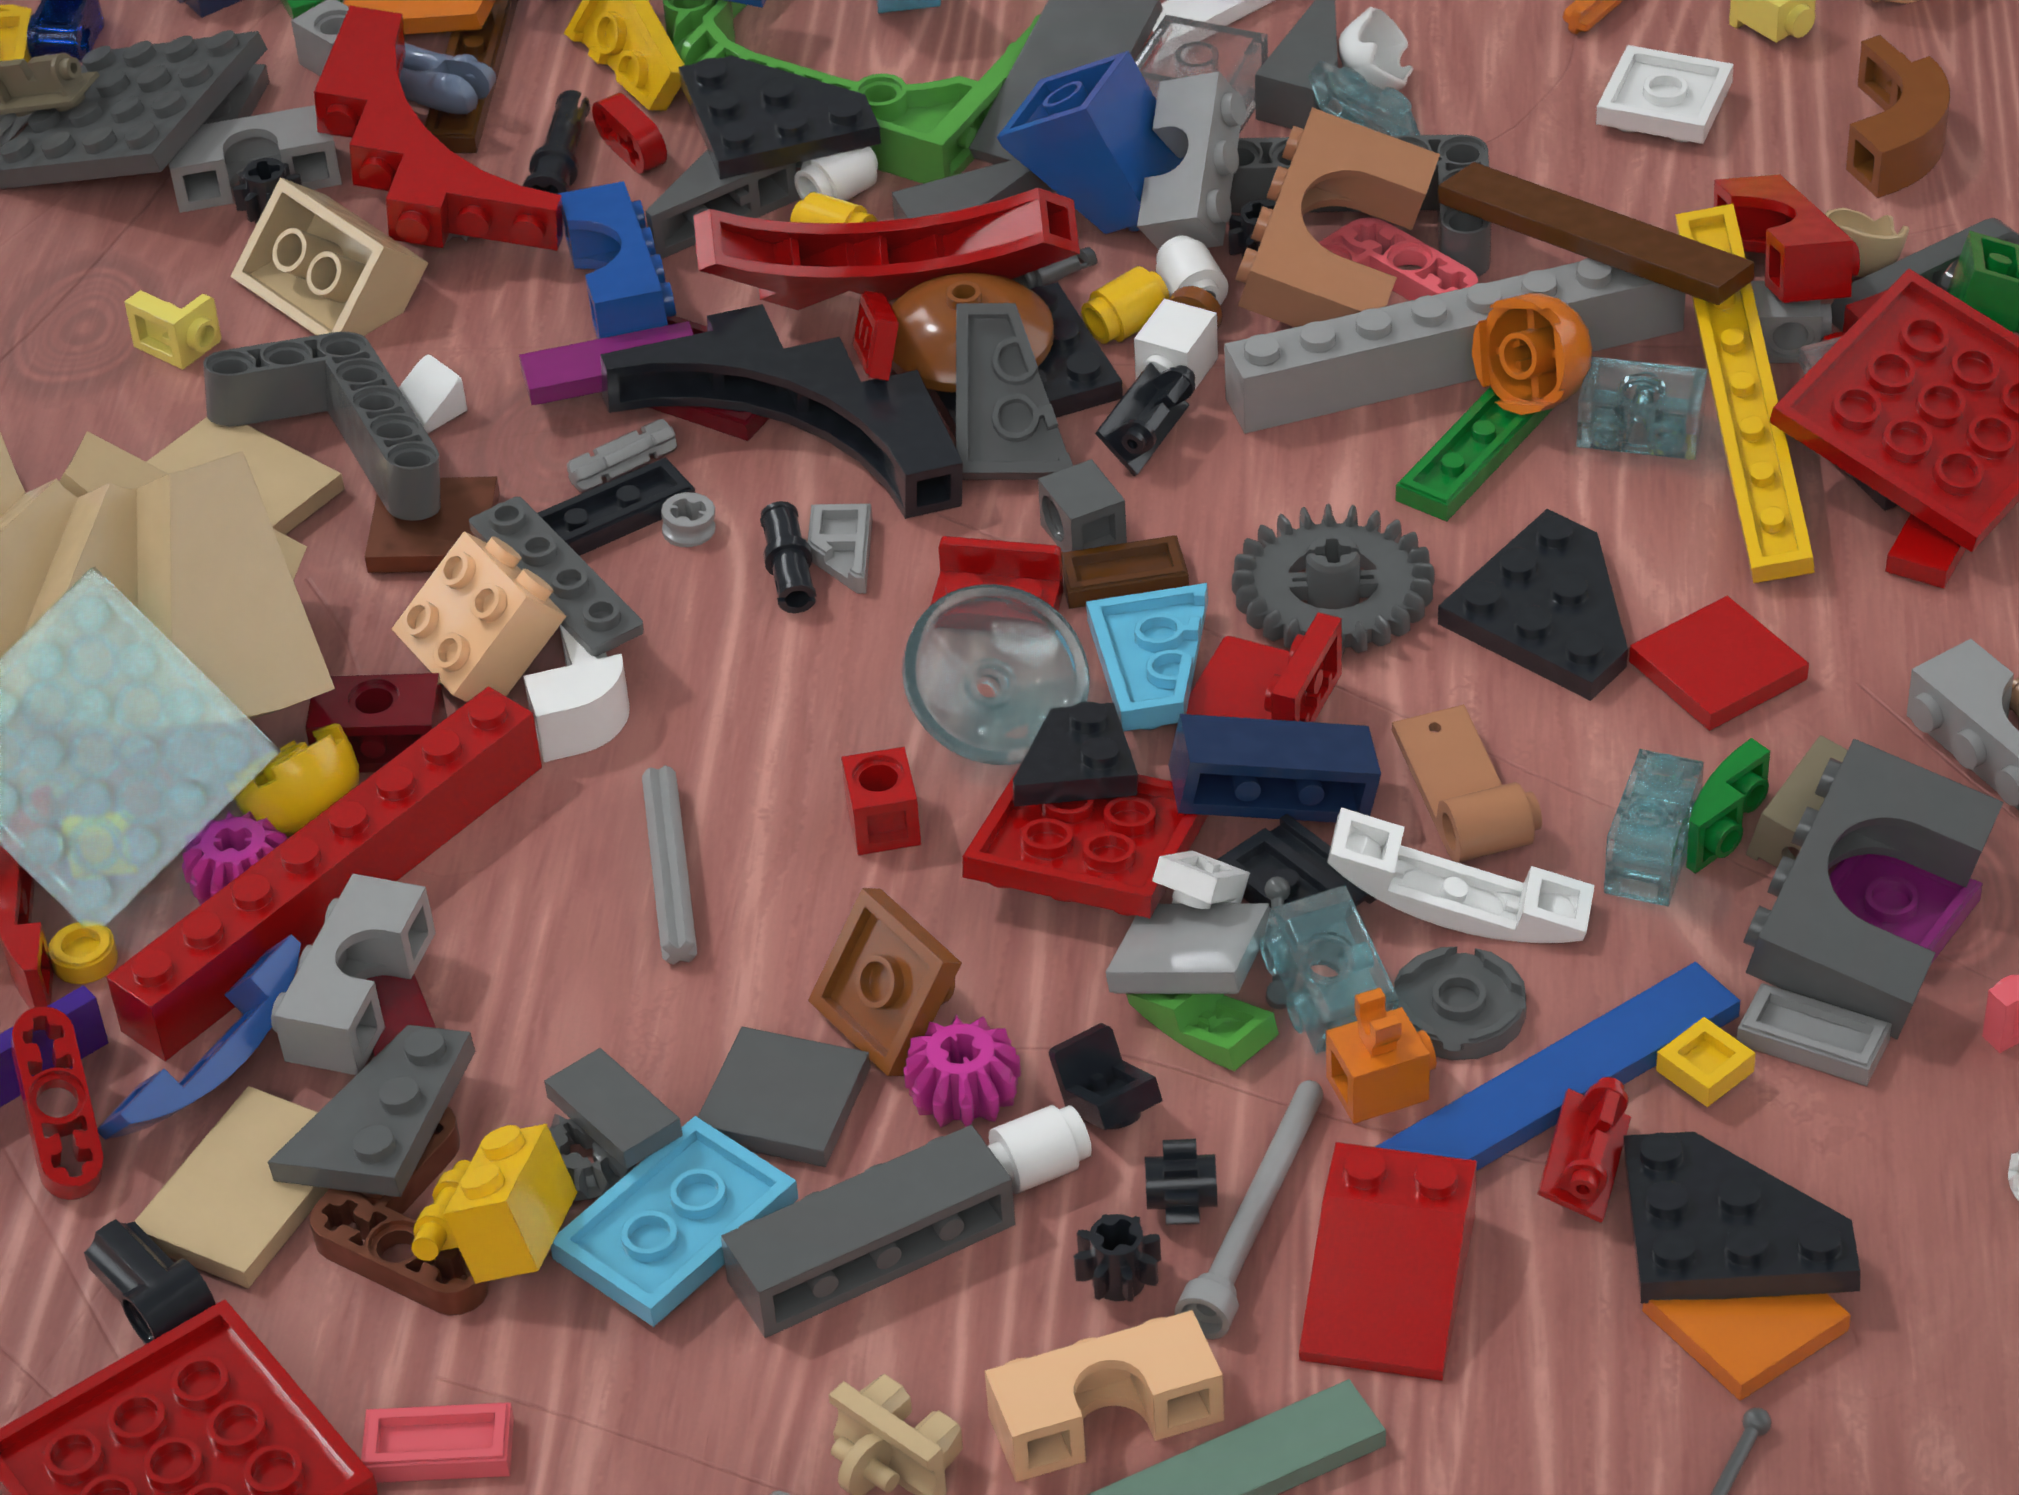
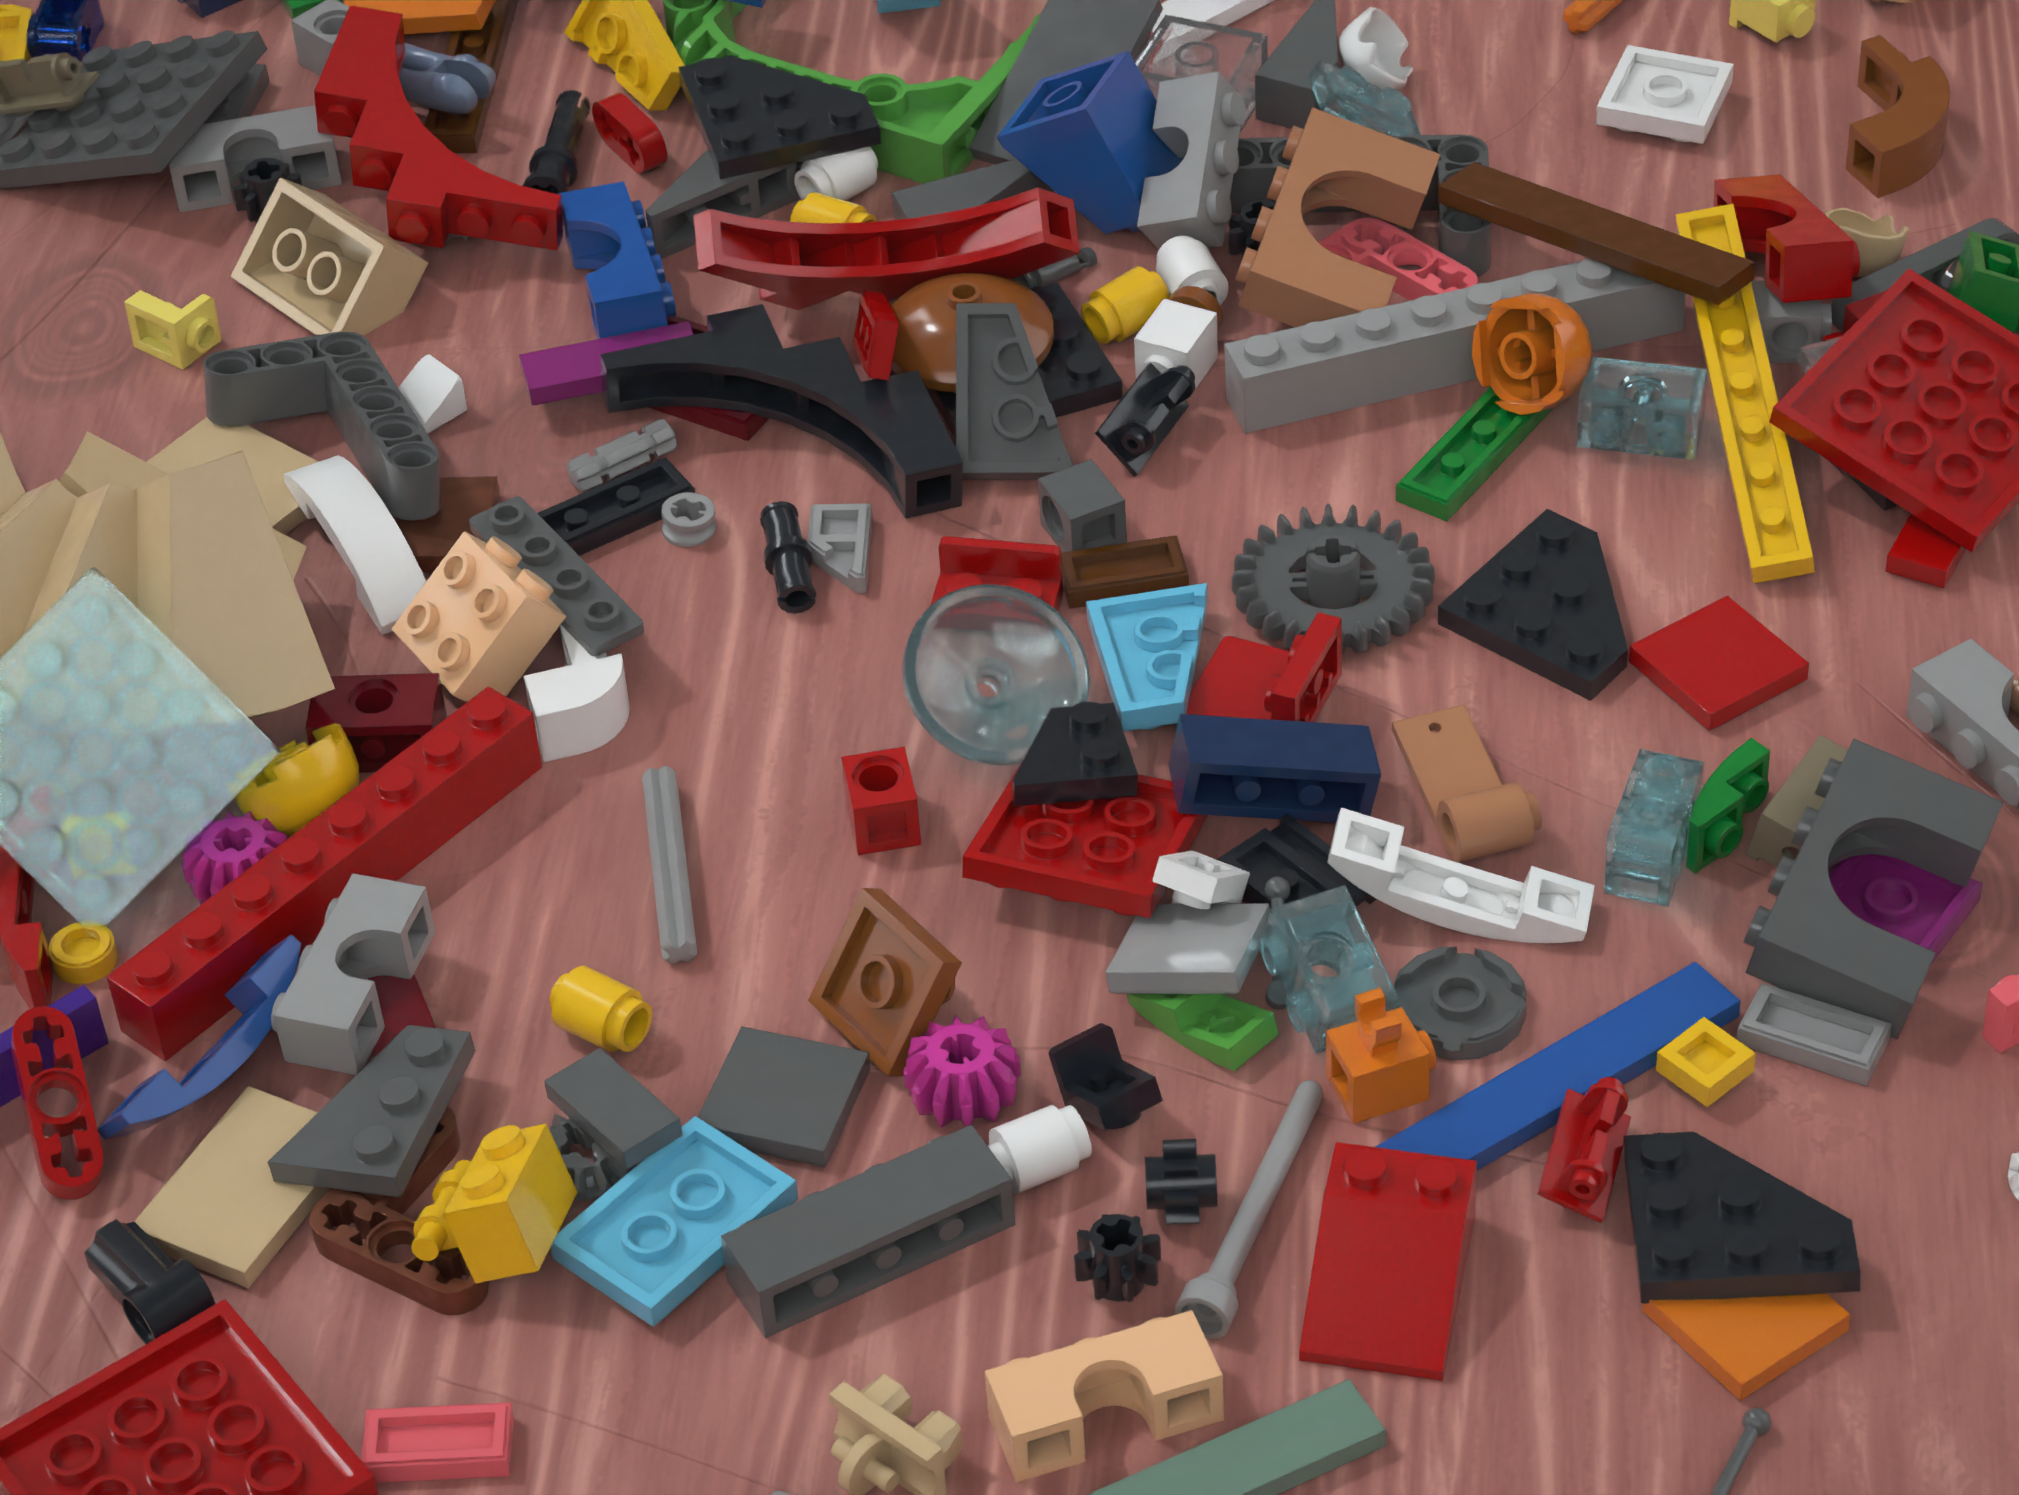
none -> white slope [283,455,426,635]
none -> yellow brick [549,965,653,1052]

